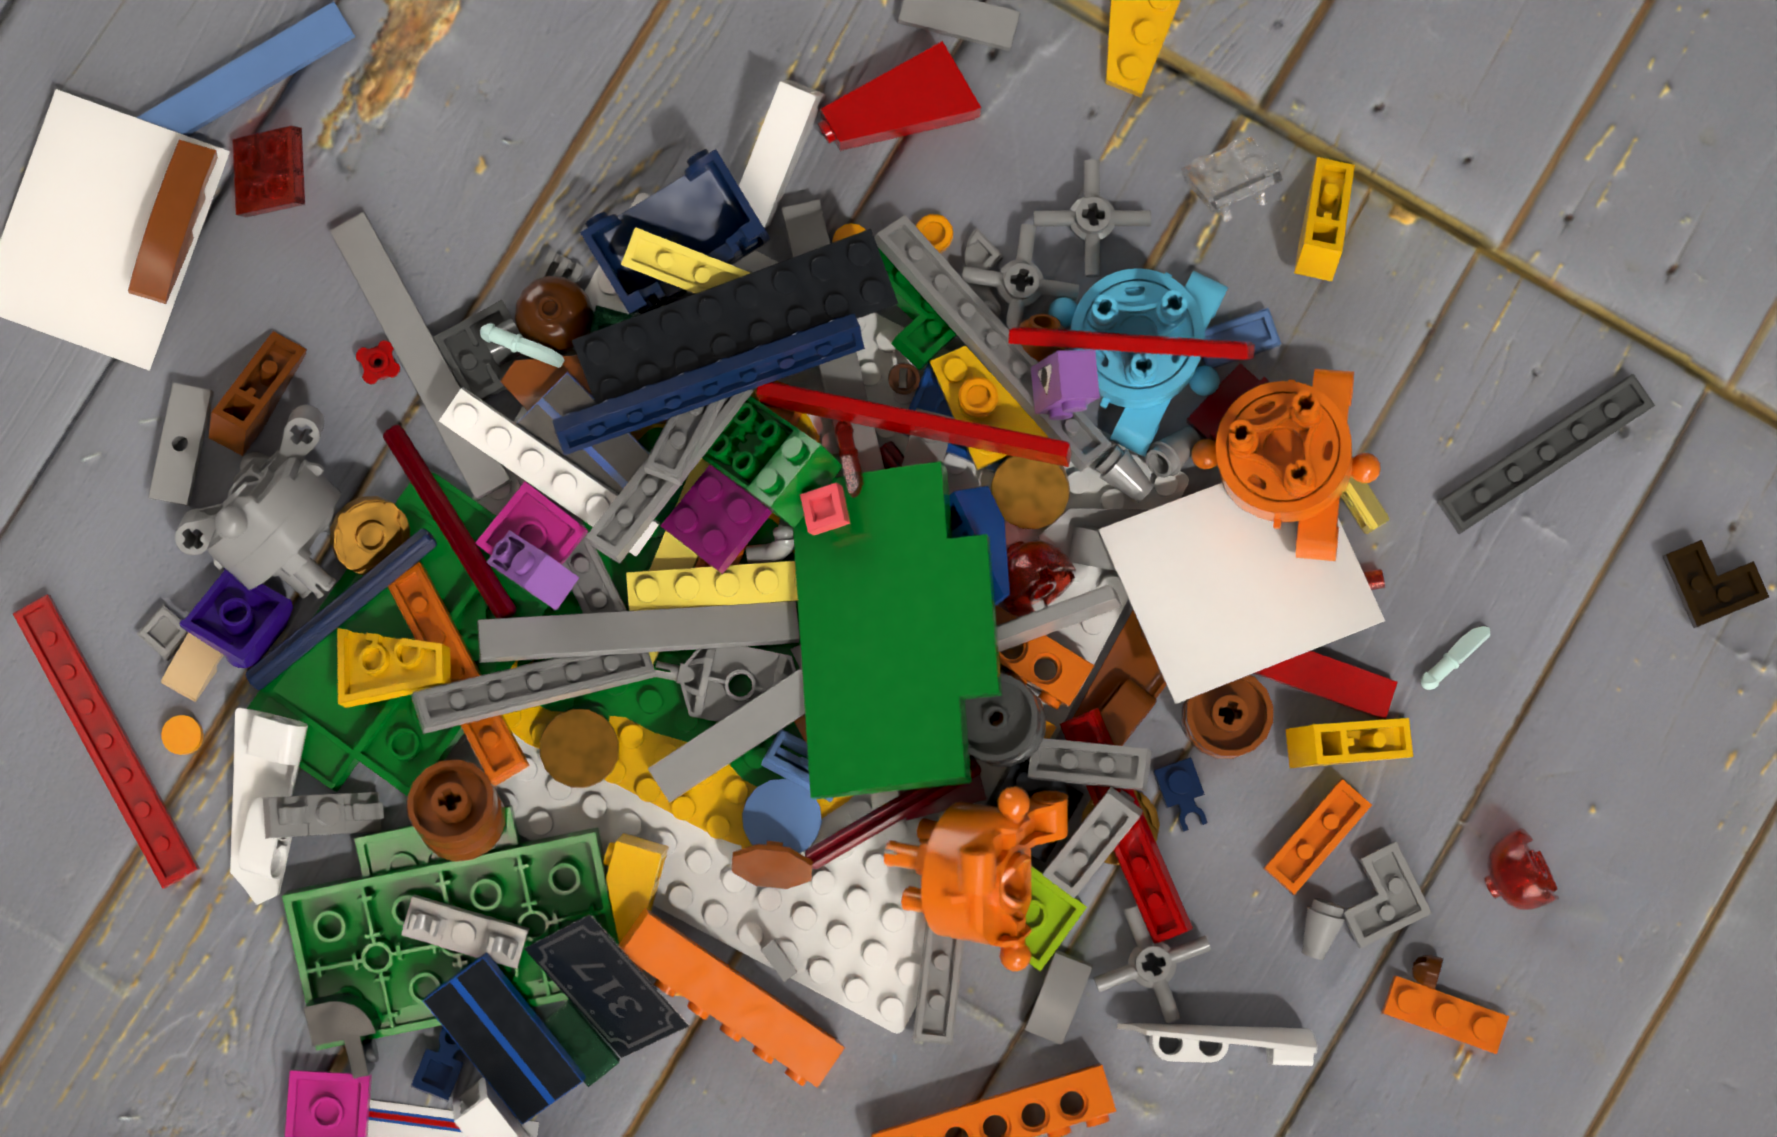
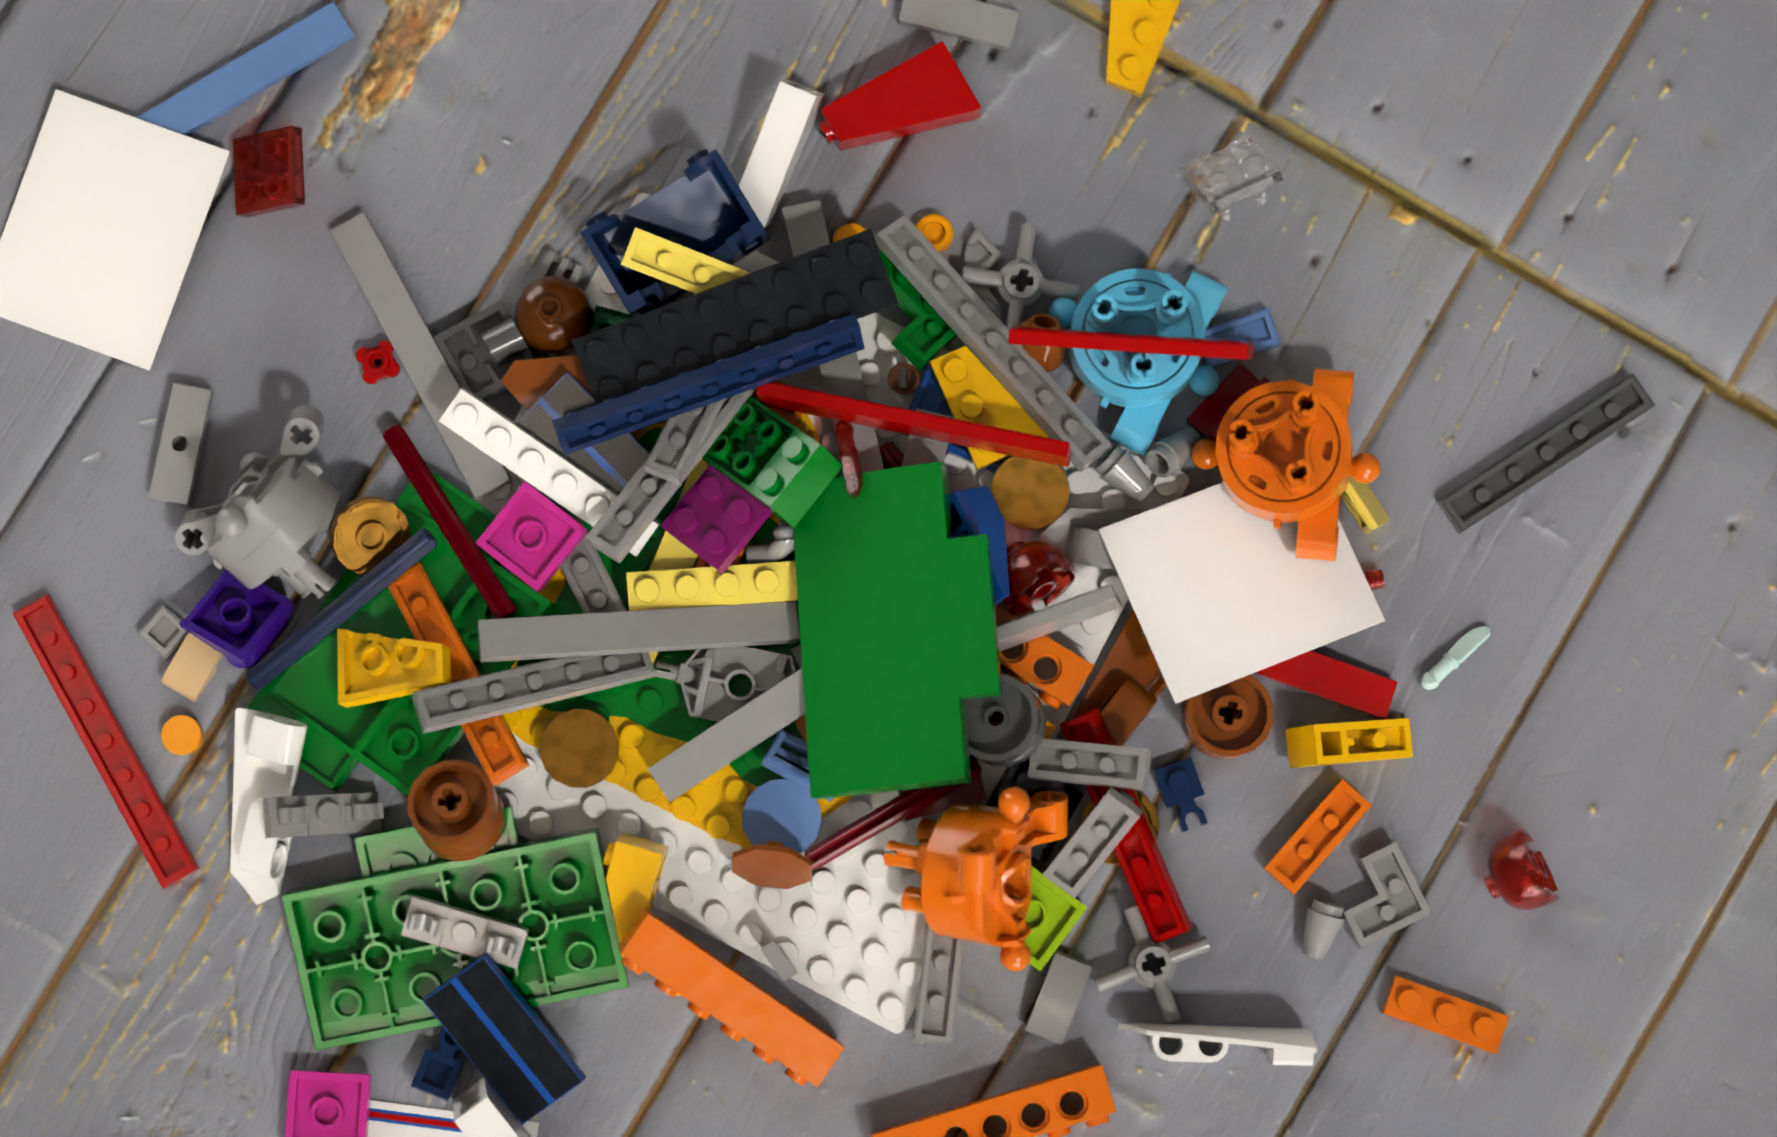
dark orange slope [128,140,218,304] -> none
dark orange slope [209,331,307,456] -> none
brick [303,993,382,1079] -> none
light aqua piece [480,323,565,367] -> none
medium lavender slope [486,530,579,610] -> none
black sticker [524,914,689,1058] -> none
clear green plate [542,1000,620,1088] -> none
coral tile [800,483,850,535] -> none
light orange tile [958,377,998,418] -> none
medium lavender brick [1031,350,1100,420] -> none
light grey bar [1033,159,1151,278] -> none
yellow slope [1294,157,1355,282] -> none
reddish brown hinge [1412,955,1443,989] -> none
dark brown plate [1662,540,1769,628] -> none

